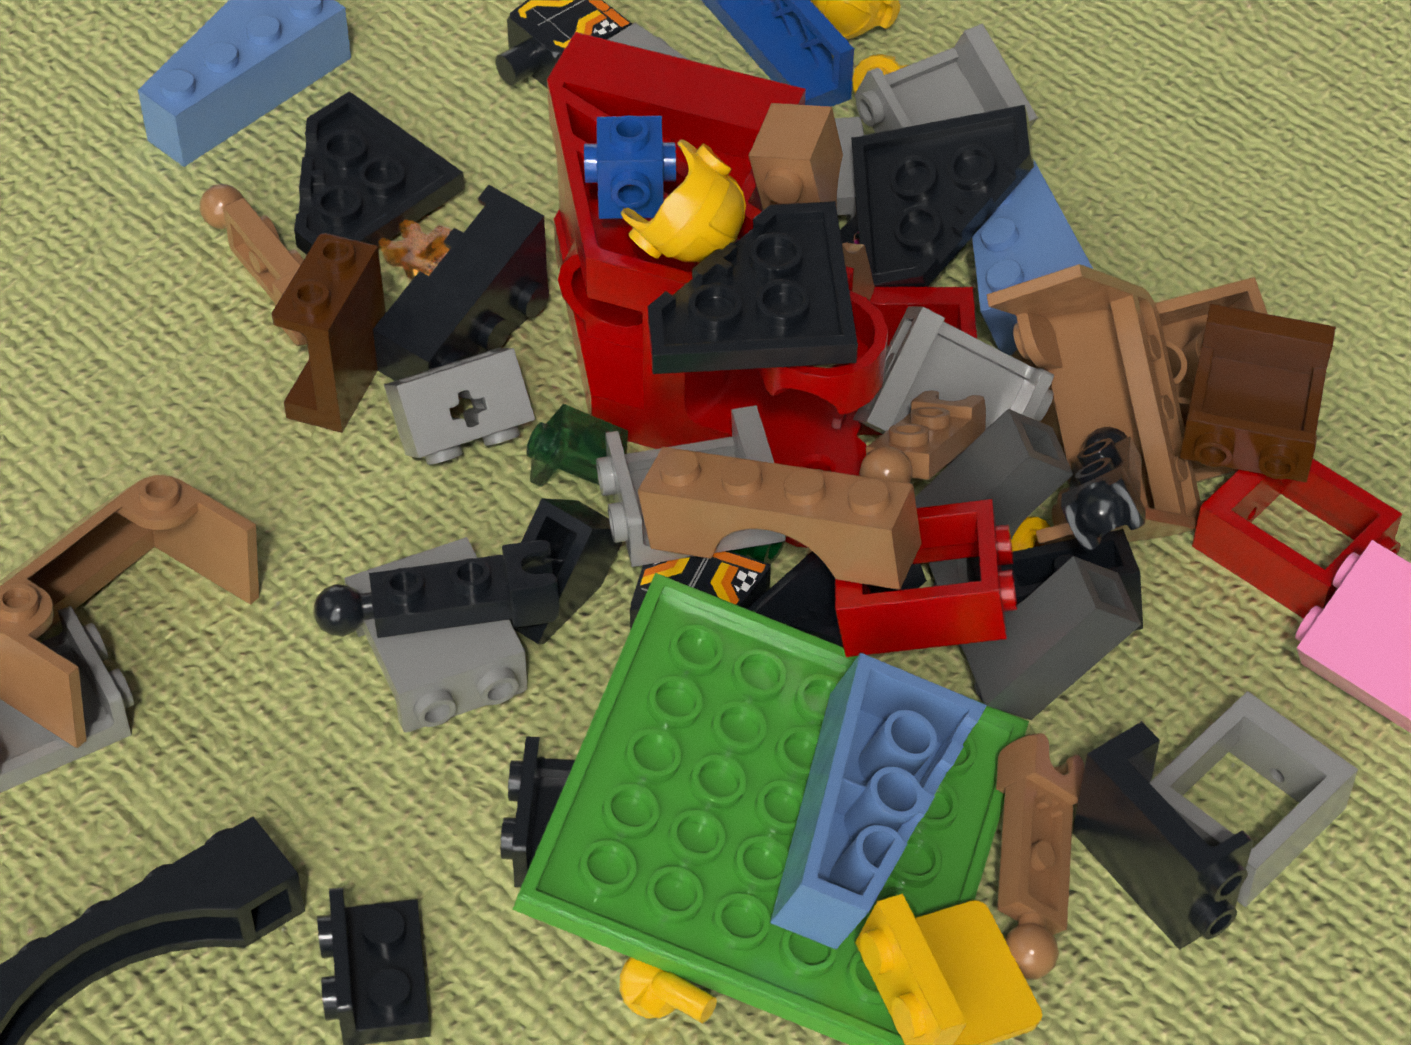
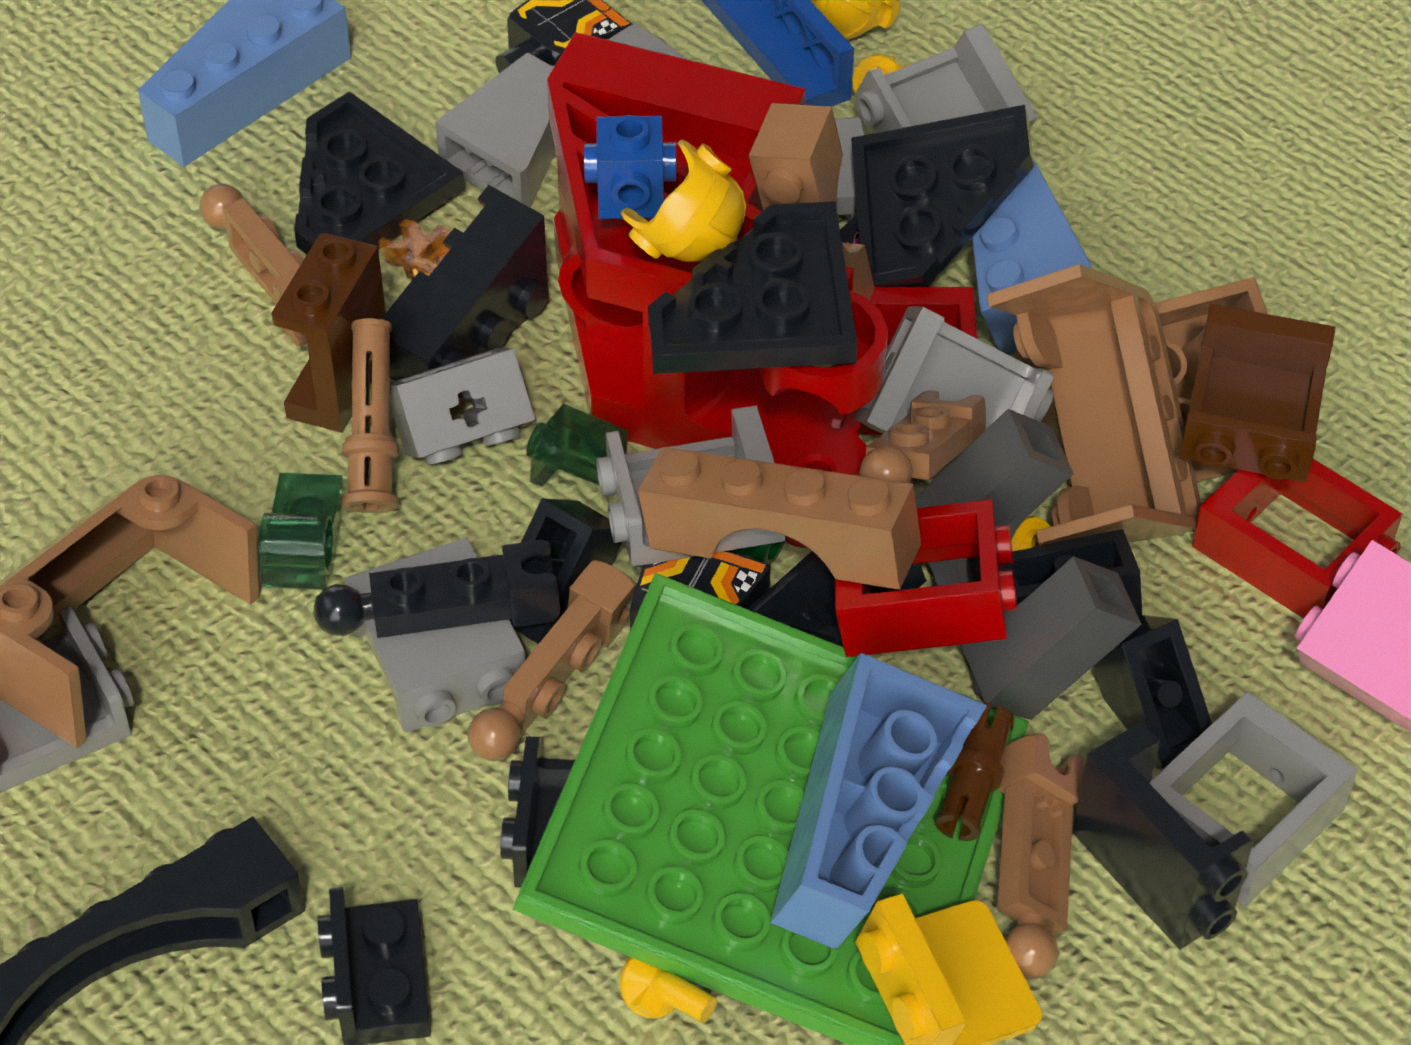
black plate [1061,426,1146,551] -> none
none -> clear green plate [259,473,344,590]
none -> medium nougat pin [341,318,399,513]
none -> light grey slope [435,52,556,208]
none -> medium nougat plate [468,560,637,761]
none -> reddish brown pin [935,702,1015,841]
none -> black slope [1093,614,1212,769]

